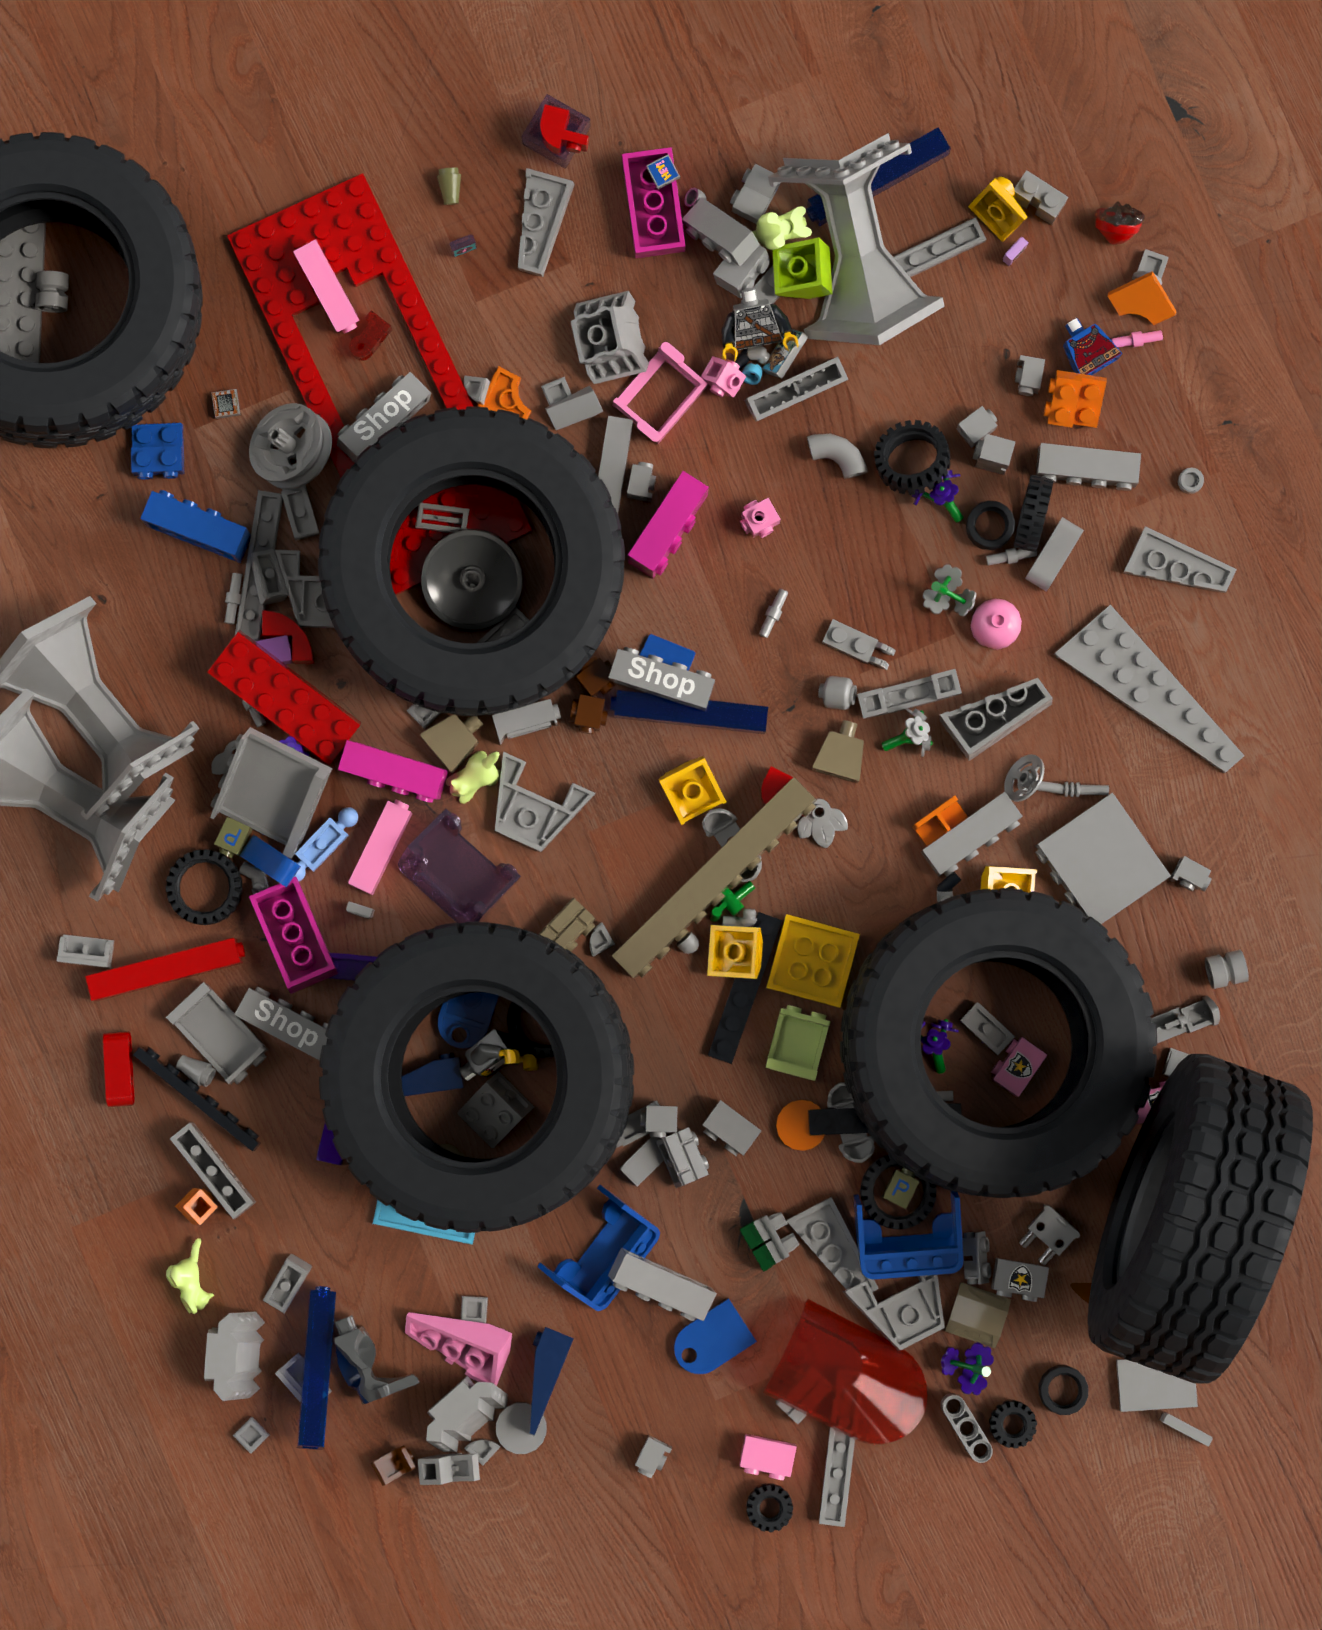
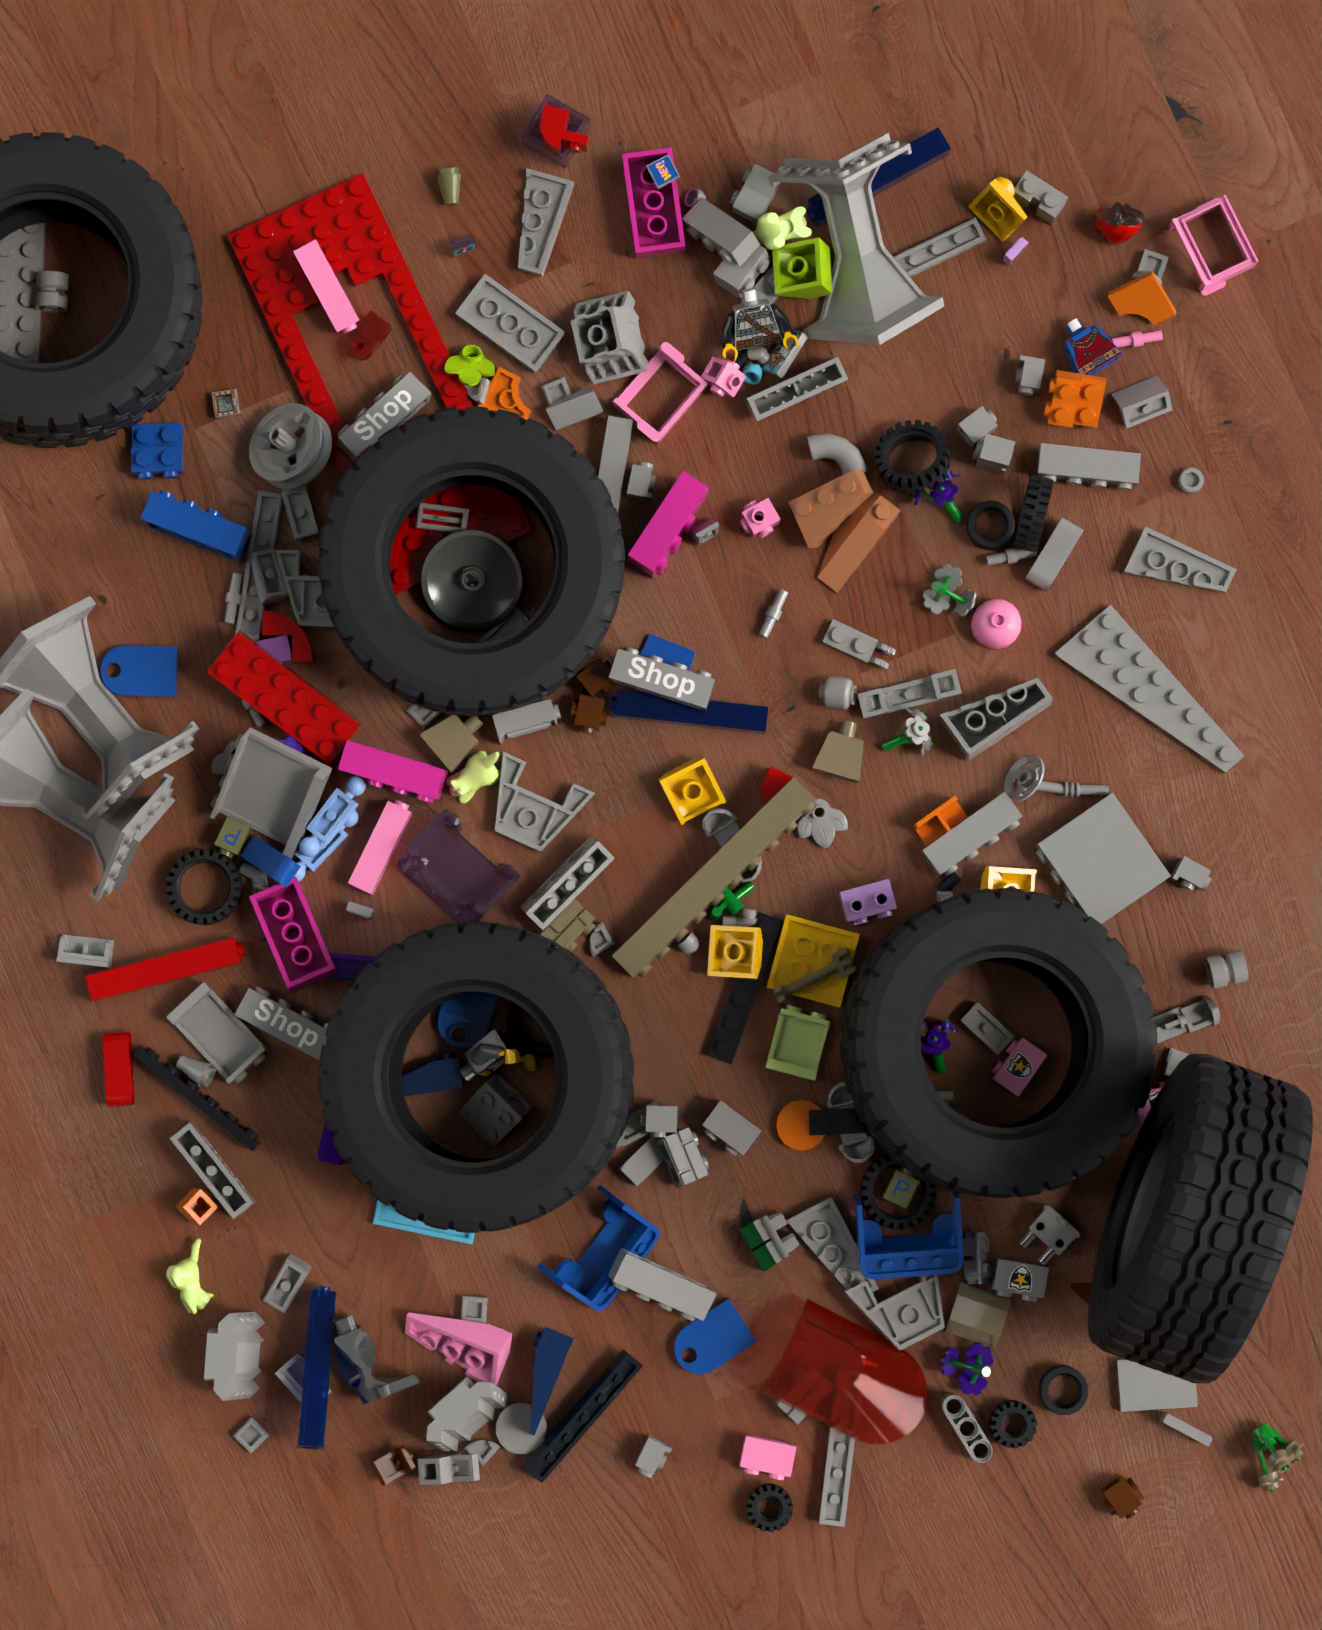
none -> blue tile [101,645,179,698]
none -> light blue plate [299,776,366,857]
none -> lime plate [444,345,495,387]
none -> light grey plate [455,274,566,374]
none -> light grey brick [520,835,615,930]
none -> black plate [522,1349,643,1483]
none -> slope [689,518,719,546]
none -> dark tan hinge [772,948,858,1003]
none -> nougat wedge [788,469,873,548]
none -> nougat wedge [817,491,901,593]
none -> lavender brick [839,879,897,926]
none -> reddish brown brick [1100,1476,1144,1519]
none -> light grey panel [1112,376,1173,429]
none -> bright pink piece [1168,195,1258,296]
none -> plant [1250,1423,1304,1492]

